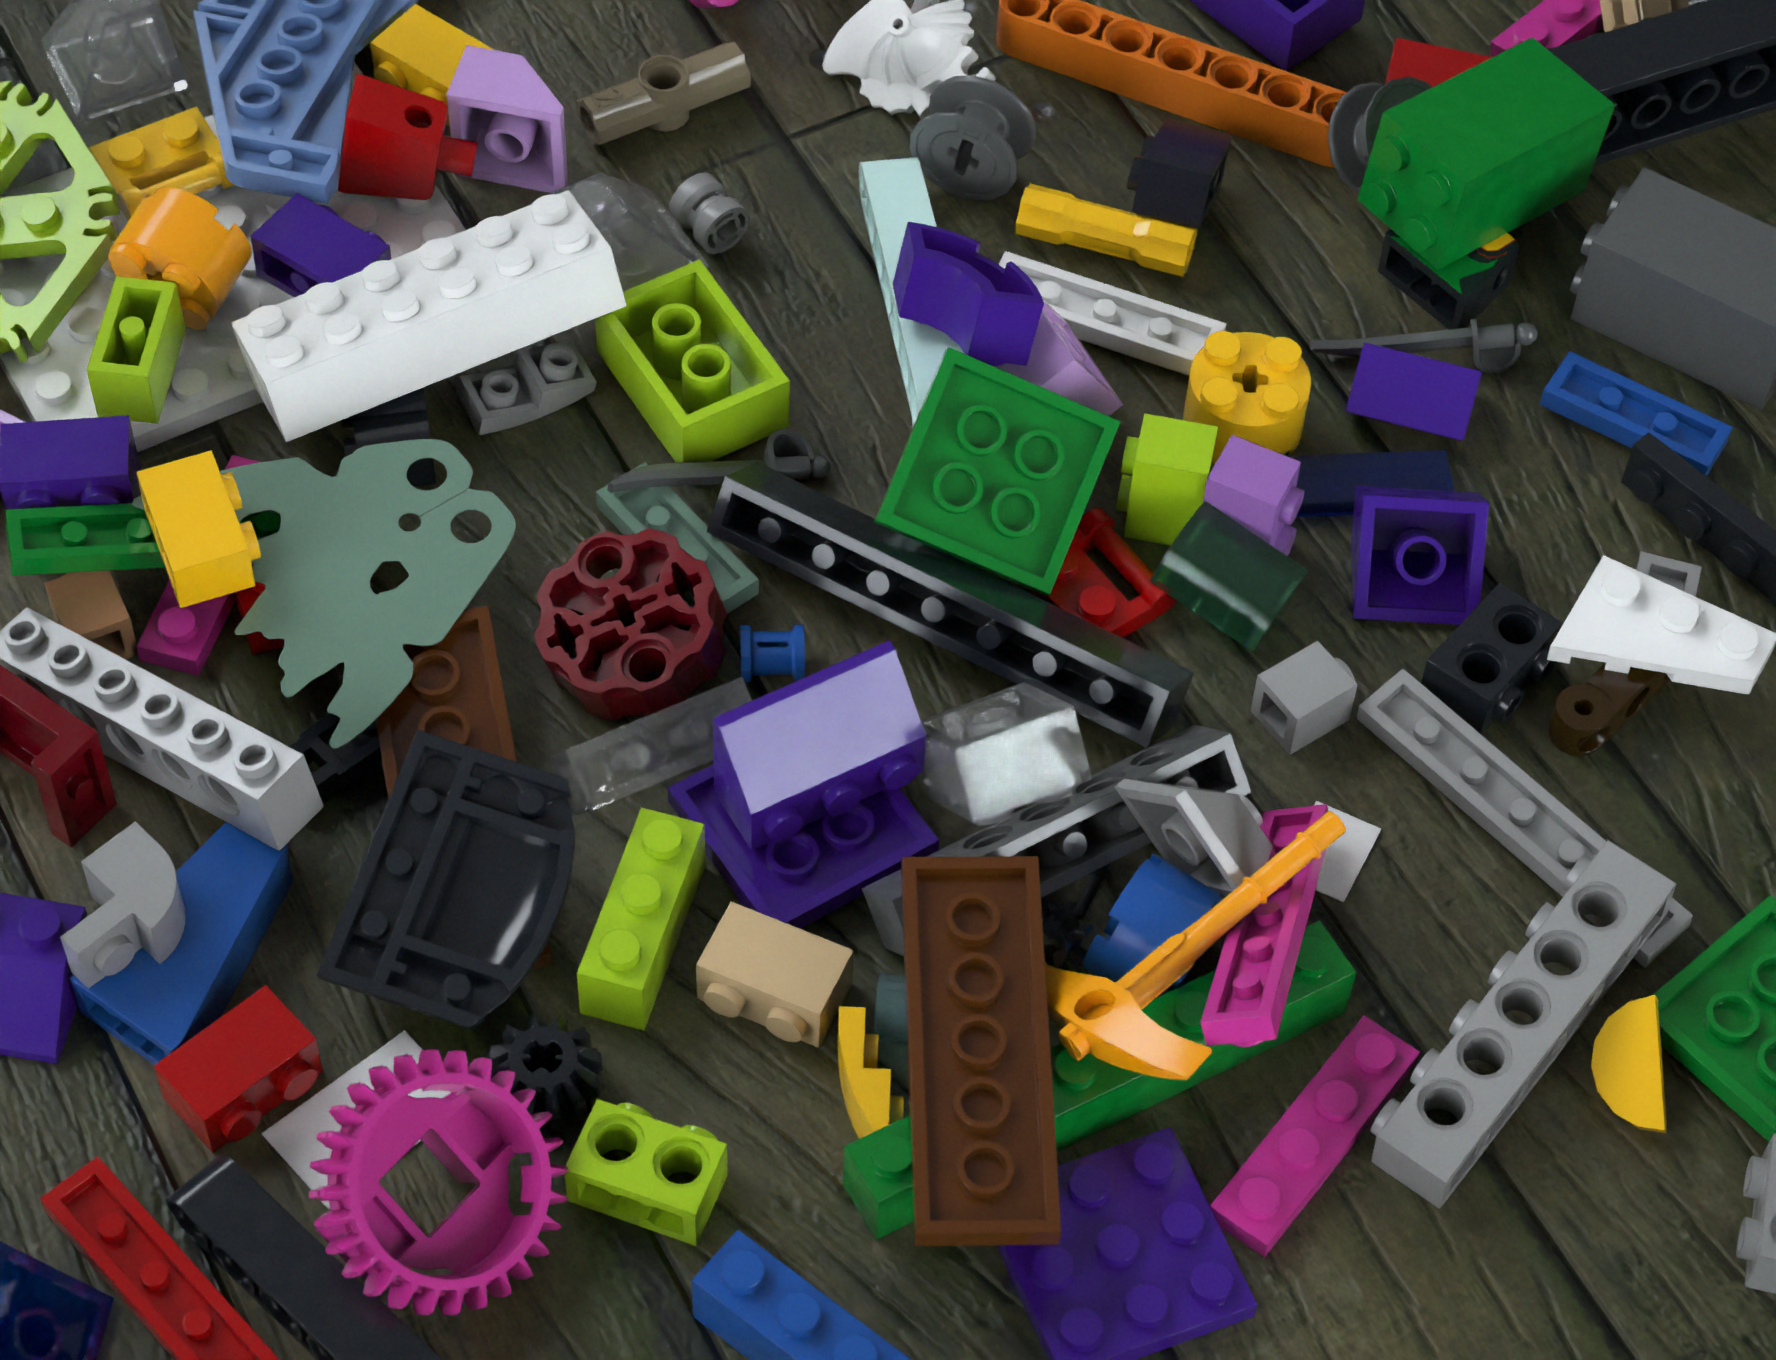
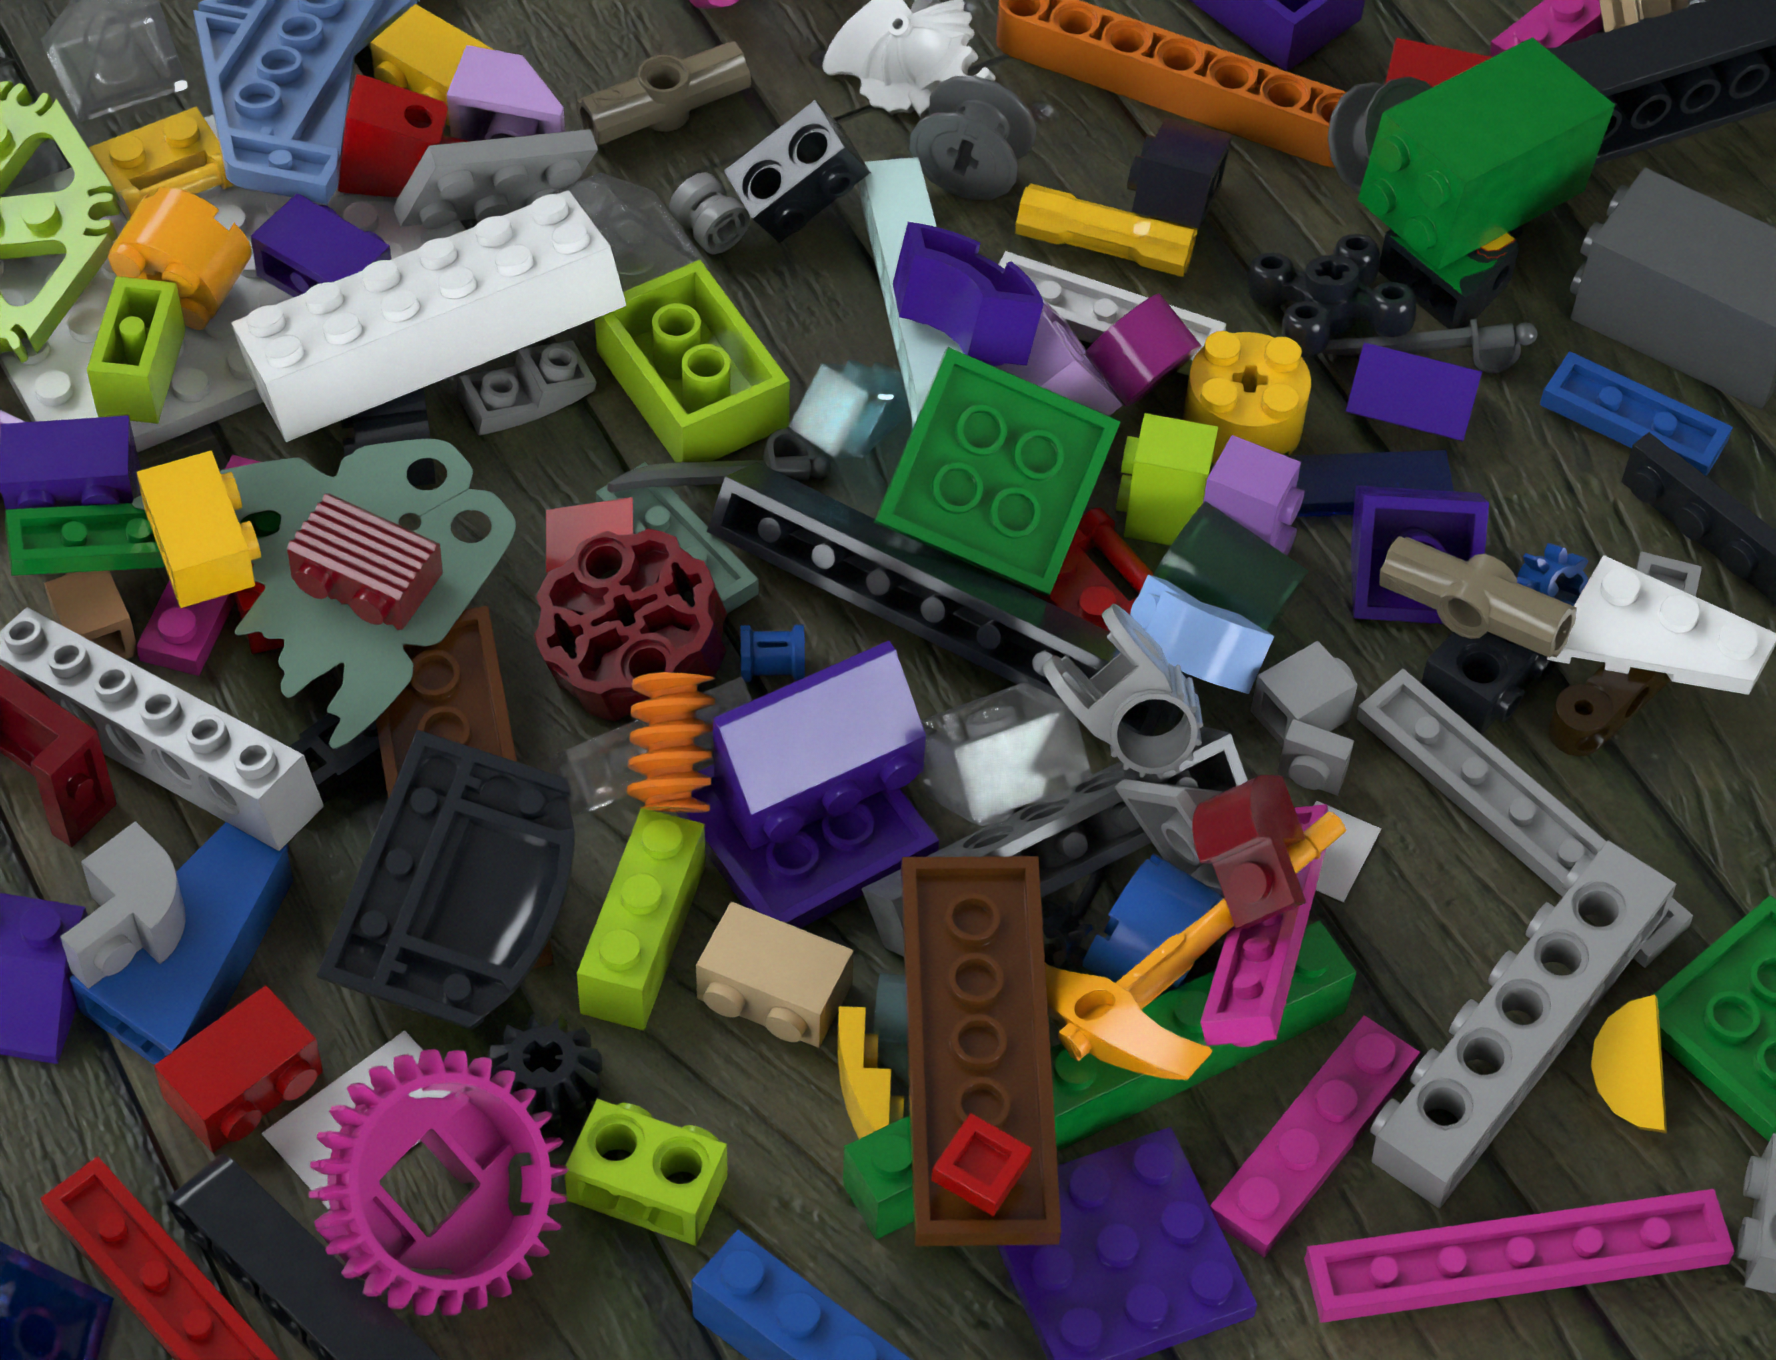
none -> dark red brick [287,493,443,630]
none -> light grey plate [393,129,598,229]
none -> sticker [546,497,633,573]
none -> orange piece [627,672,716,813]
none -> black brick [724,100,871,243]
none -> clear light blue slope [788,359,911,458]
none -> red plate [931,1113,1033,1217]
none -> light grey piece [1042,604,1203,779]
none -> magenta piece [1084,293,1202,407]
none -> light blue brick [1130,575,1274,694]
none -> dark red brick [1192,775,1307,928]
none -> black gear [1248,234,1416,357]
none -> light grey plate [1277,719,1354,796]
none -> dark pink plate [1304,1189,1735,1323]
none -> dark tan piece [1380,536,1577,658]
none -> blue gear [1516,543,1589,606]

